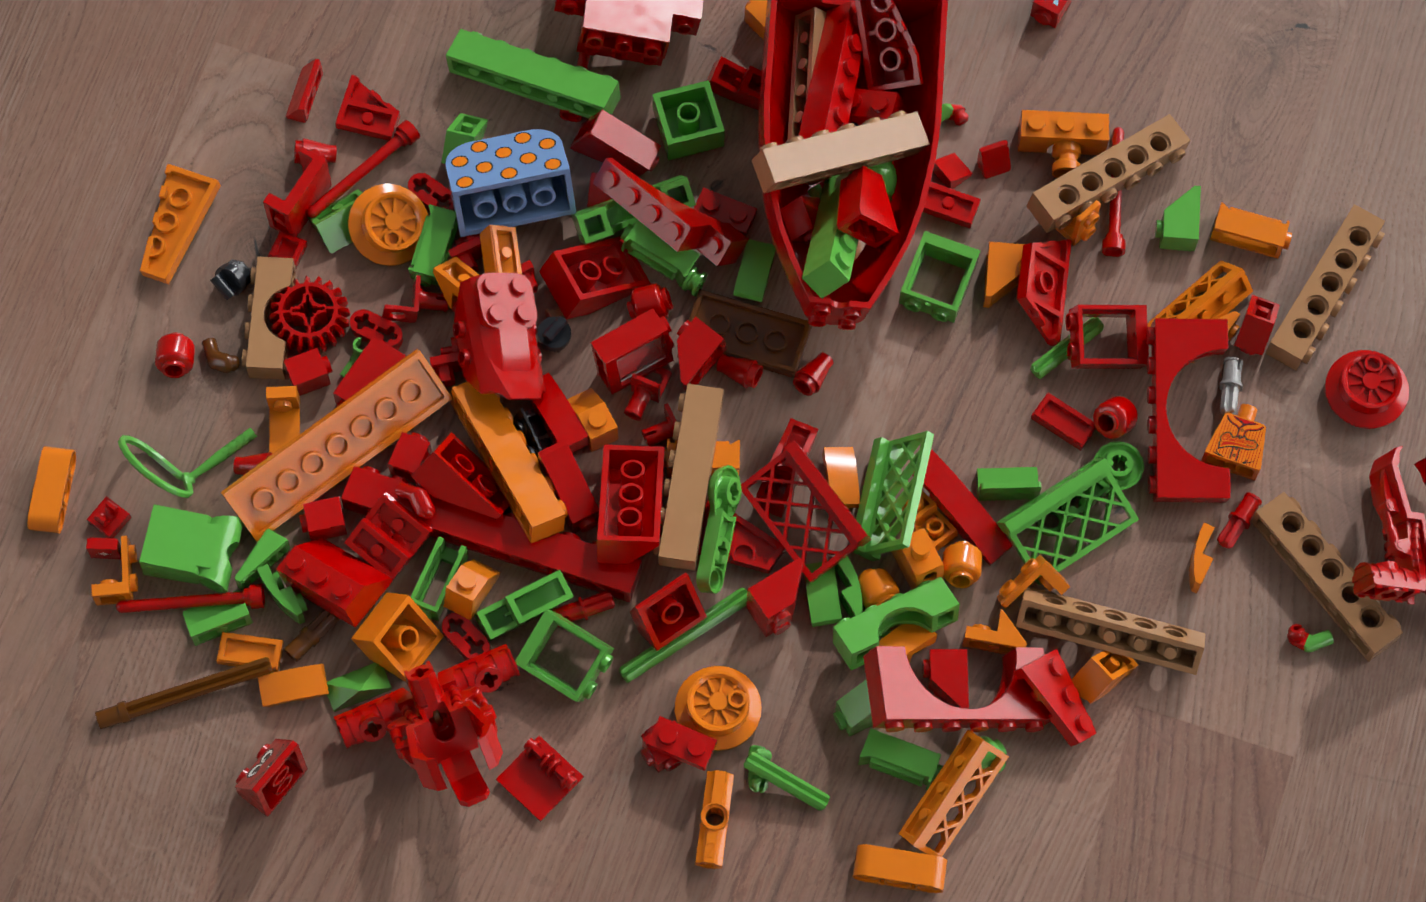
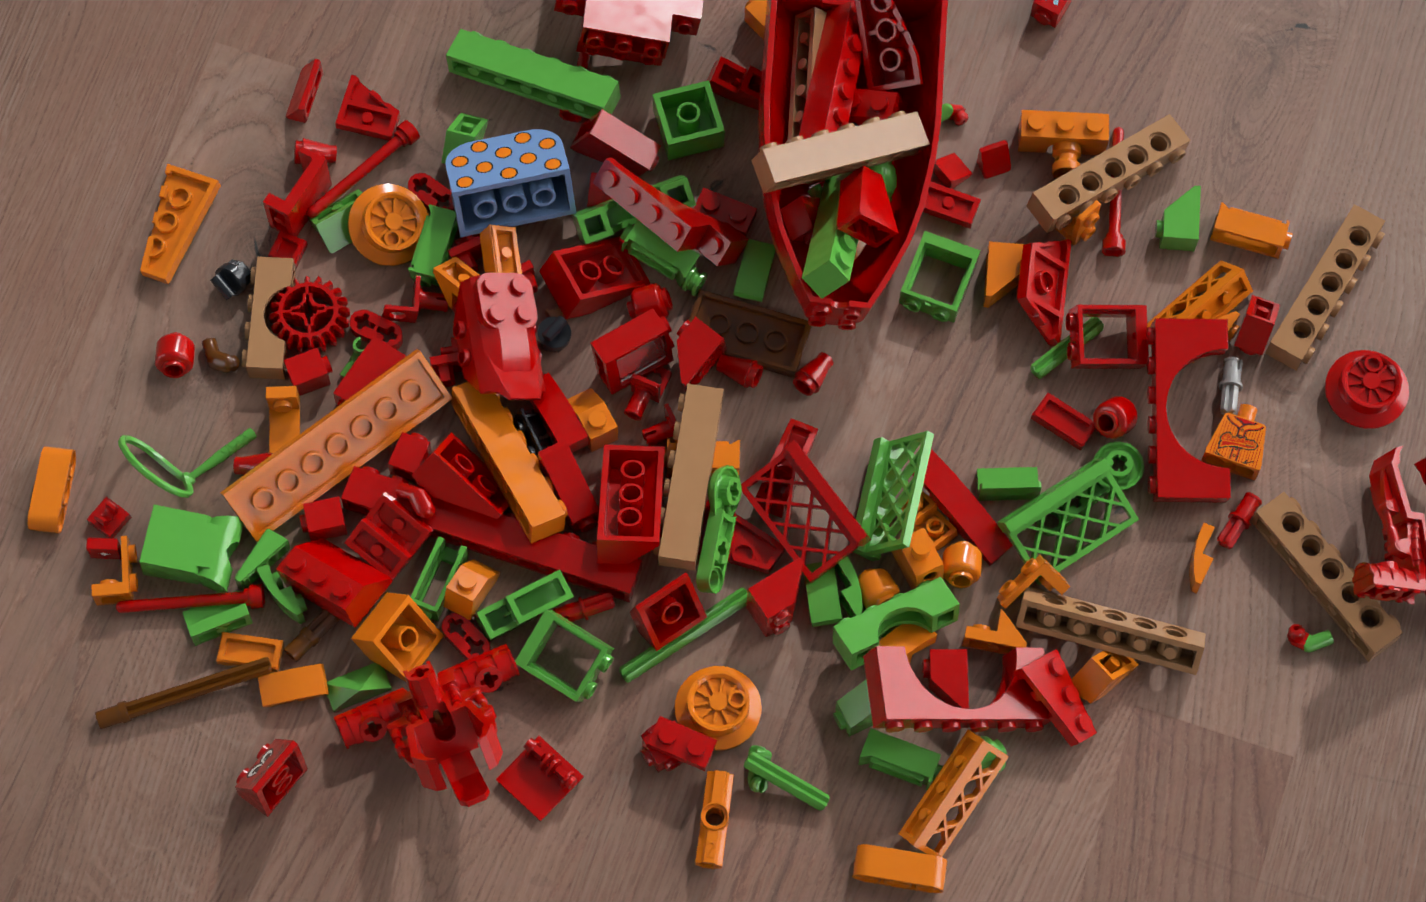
orange slope [822,447,860,508] -> none

